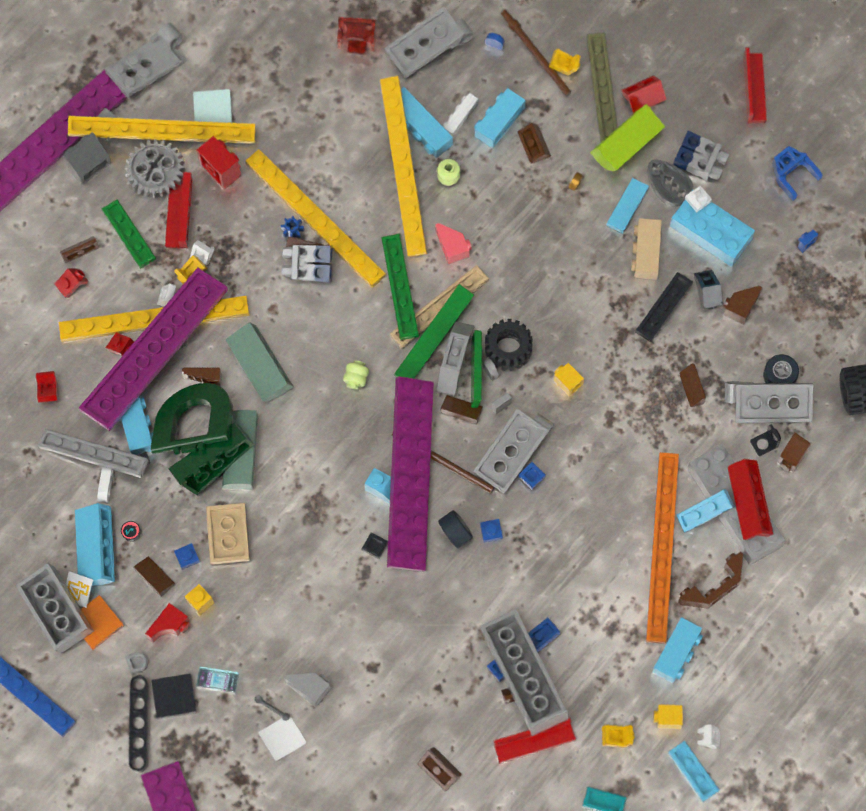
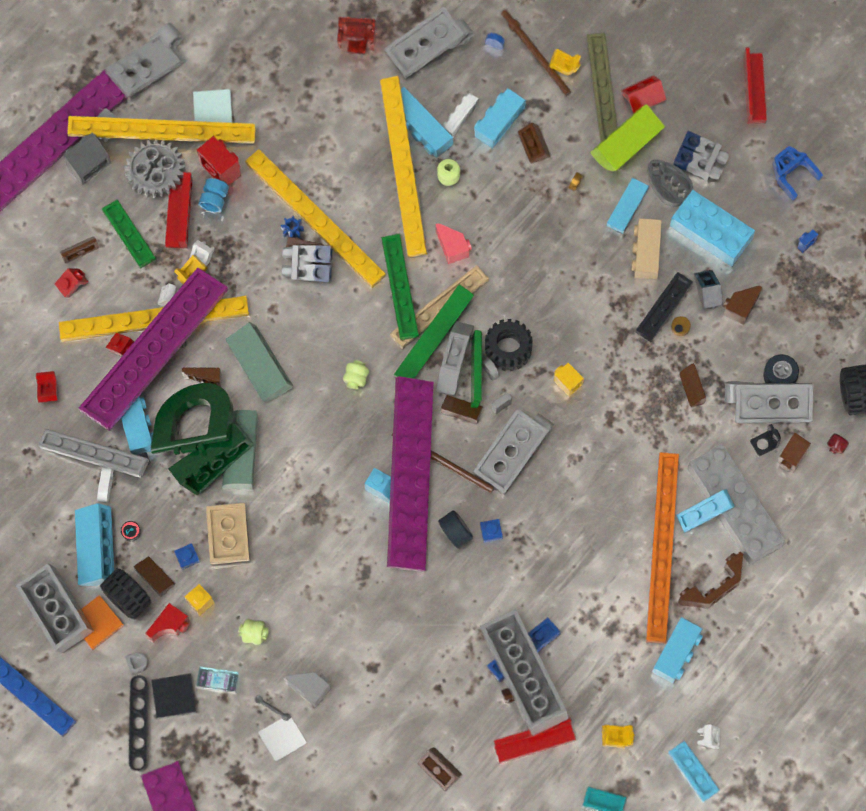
white sticker [66,571,93,608] -> none
black tile [362,532,388,559] -> none
blue plate [518,462,546,490] -> none
yellow brick [653,705,682,729] -> none
white tile [685,186,712,213] -> none
red panel [727,459,774,540] -> none
none -> black tyre [100,568,152,620]
none -> dark azure wheel [198,178,229,213]
none -> yellowish green piece [239,619,268,645]
none -> pearl gold tile [671,316,691,336]
none -> dark red piece [827,433,849,454]

